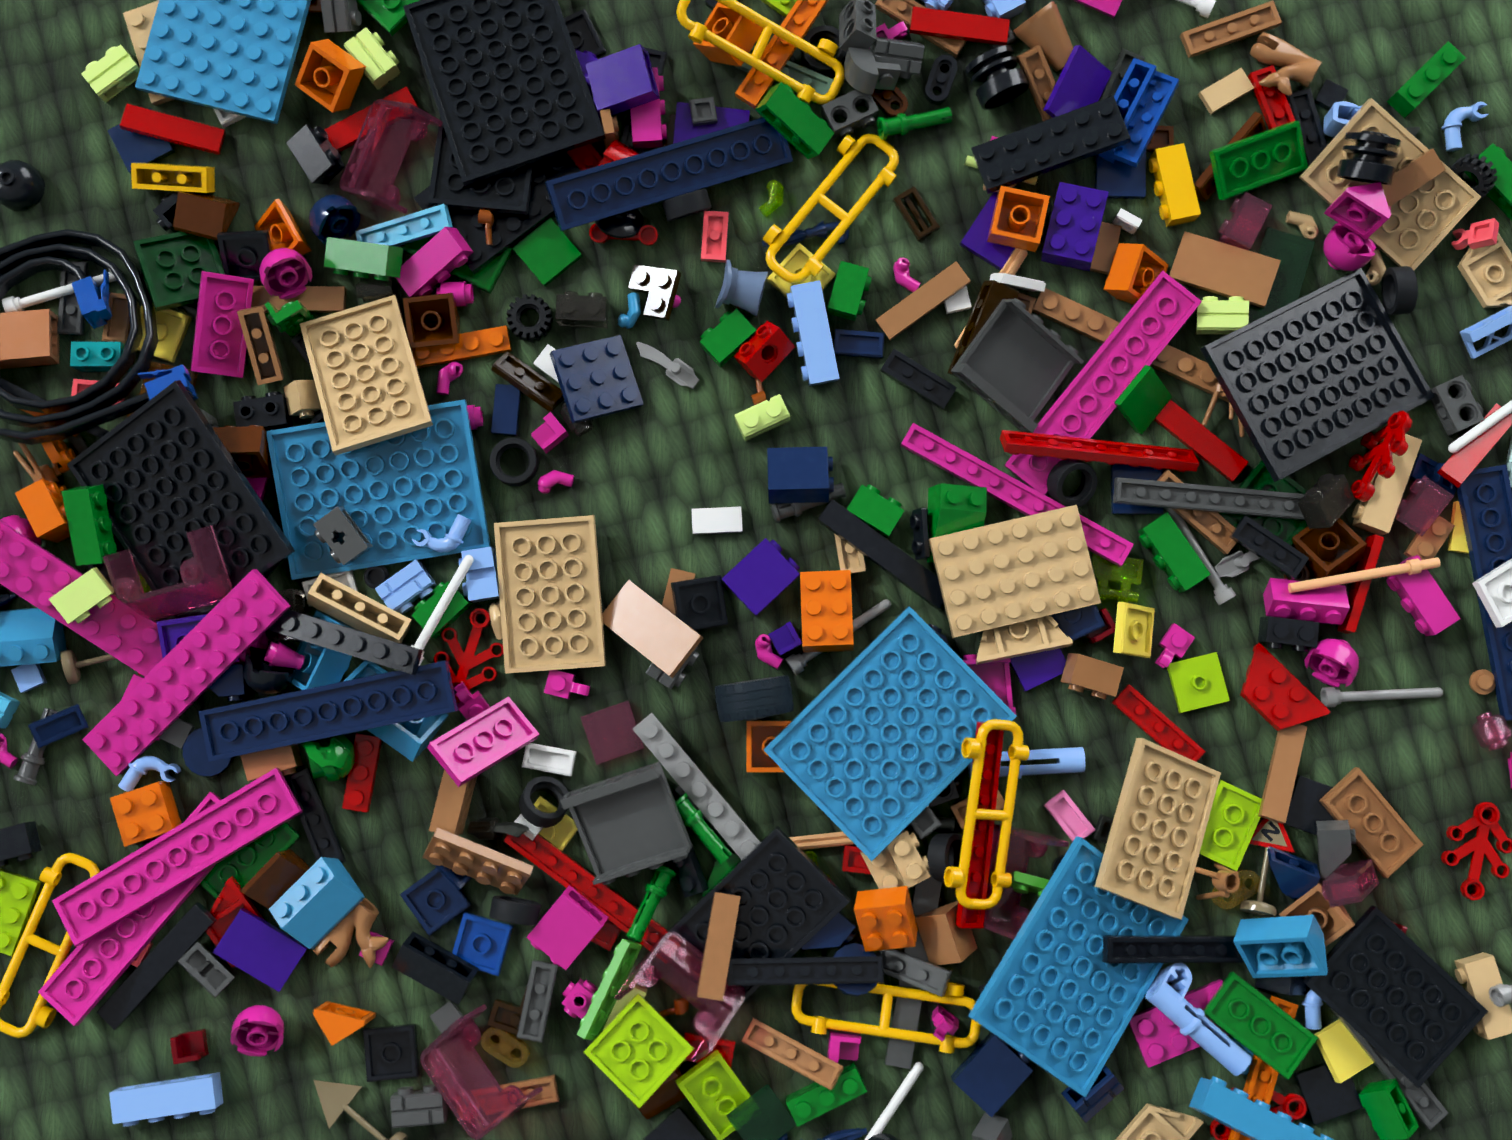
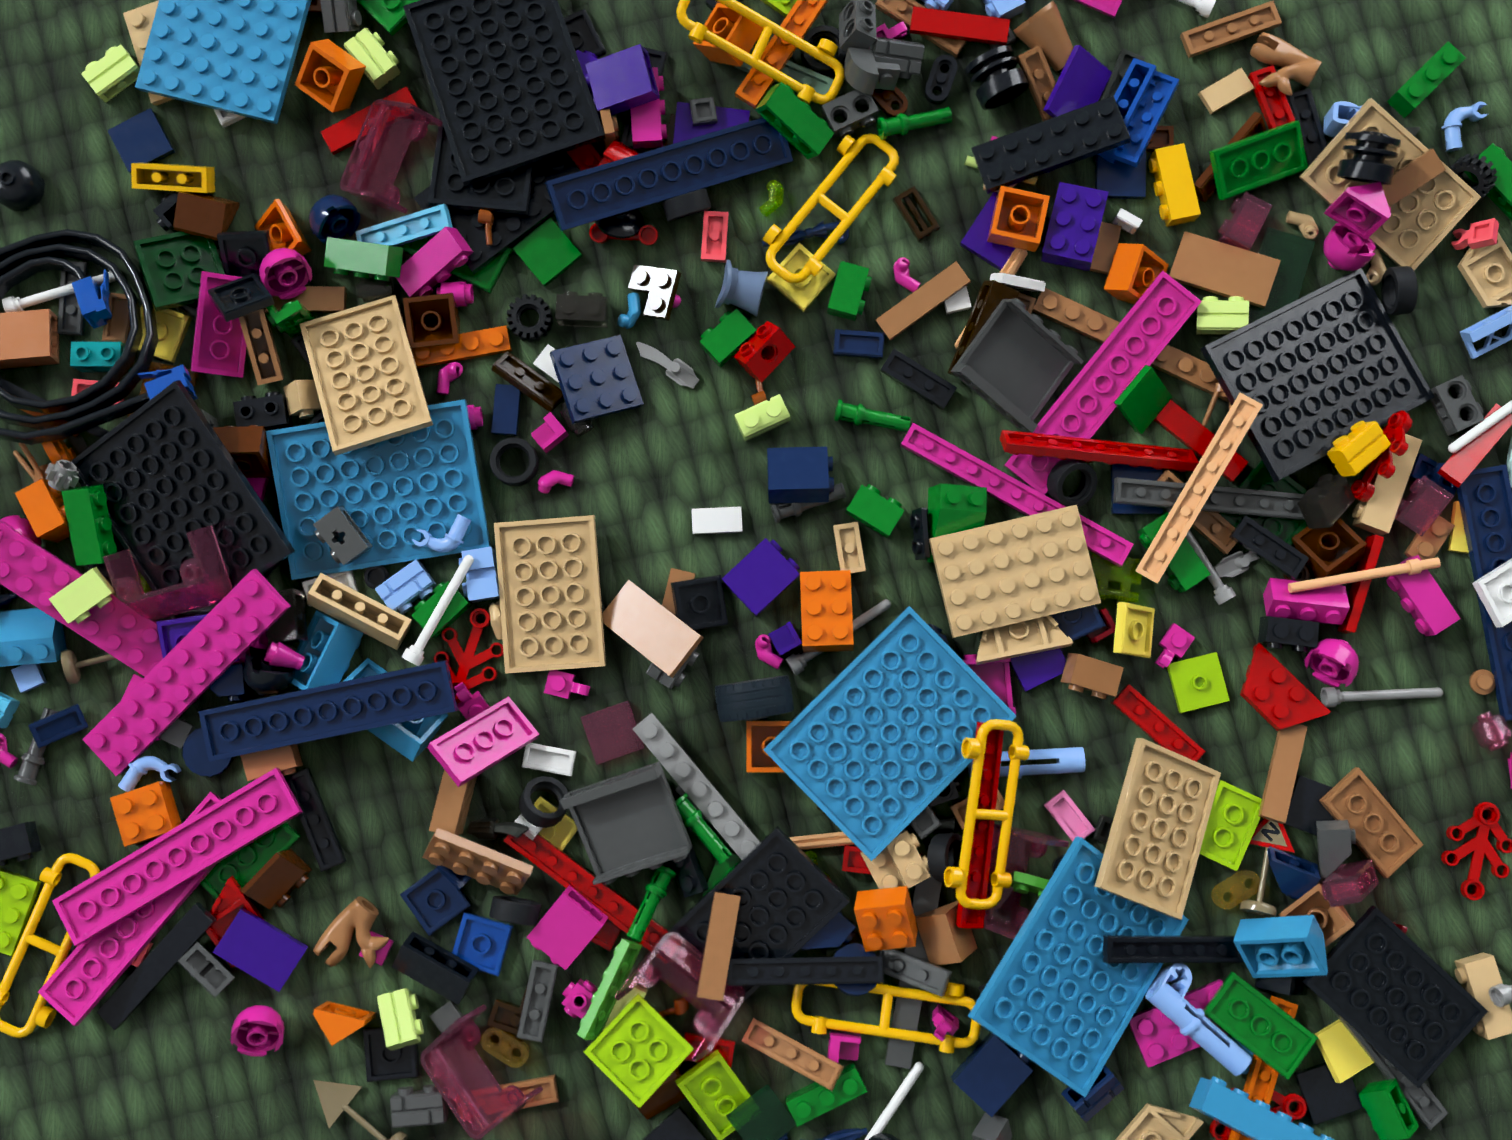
light blue brick [109,1072,224,1127] -> none
red tile [120,104,226,155] -> none
dark red panel [170,1029,209,1065] -> none
black plate [268,609,423,675] -> none
dark azure slope [269,857,365,949] -> none
brick [286,124,345,185] -> none
green helmet [300,734,355,782] -> none
red plate [342,733,382,813] -> none
light blue brick [786,280,840,386] -> none
black tile [817,499,944,609] -> none
medium nougat plant [1195,863,1240,900] -> none
light blue piece [1302,989,1323,1030] -> none
black tile [1314,79,1348,111] -> none
none -> light grey gear [45,459,80,491]
none -> black tile [208,273,274,322]
none -> yellowish green brick [377,988,424,1050]
none -> green pin [834,399,911,433]
none -> light nougat plate [1135,393,1263,584]
none -> yellow brick [1327,421,1391,477]

